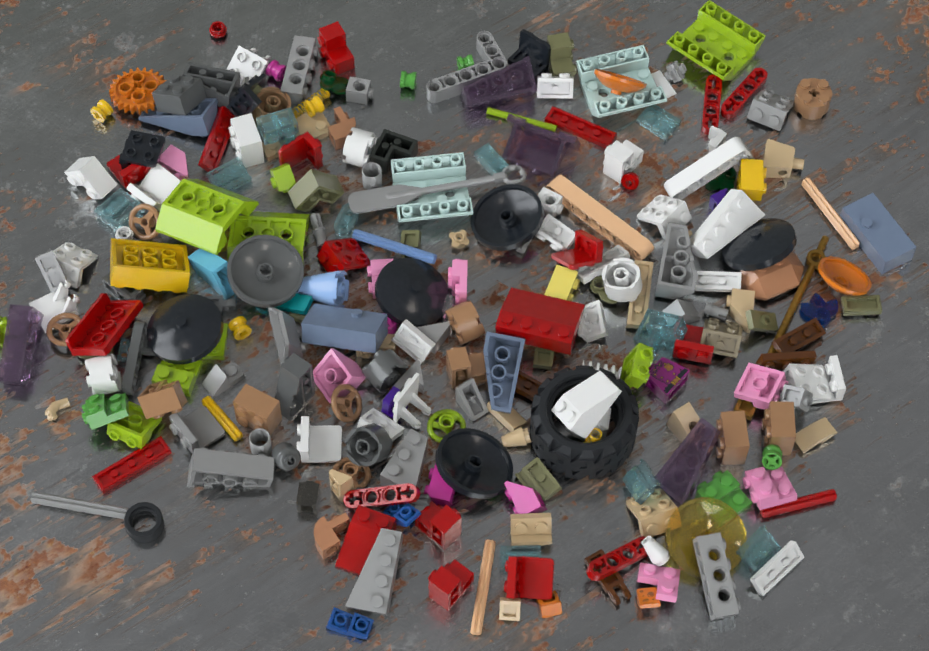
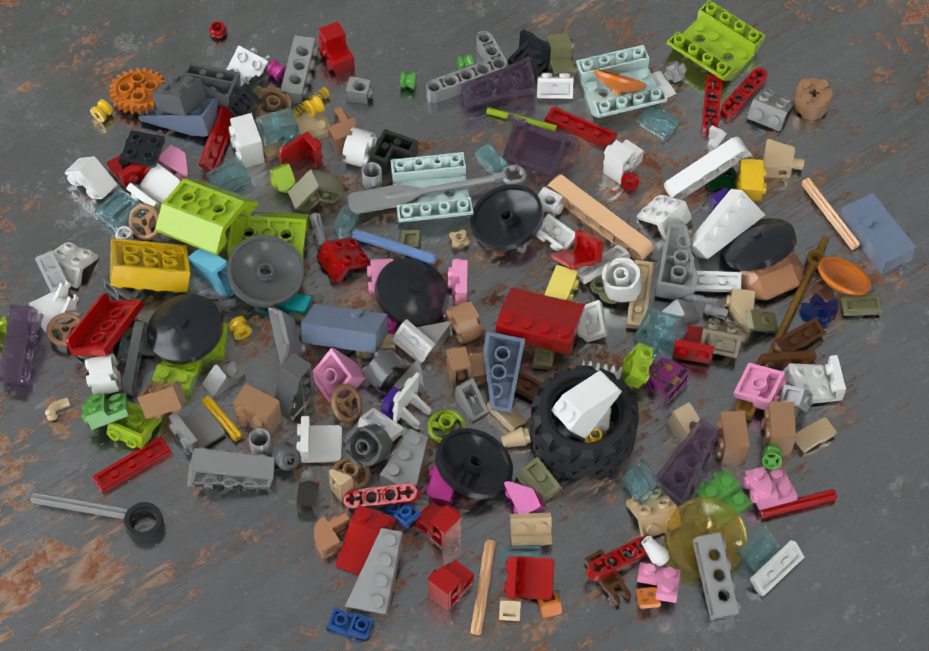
light blue cone [297,270,349,308] -> none
dark green plate [319,70,349,94] -> none

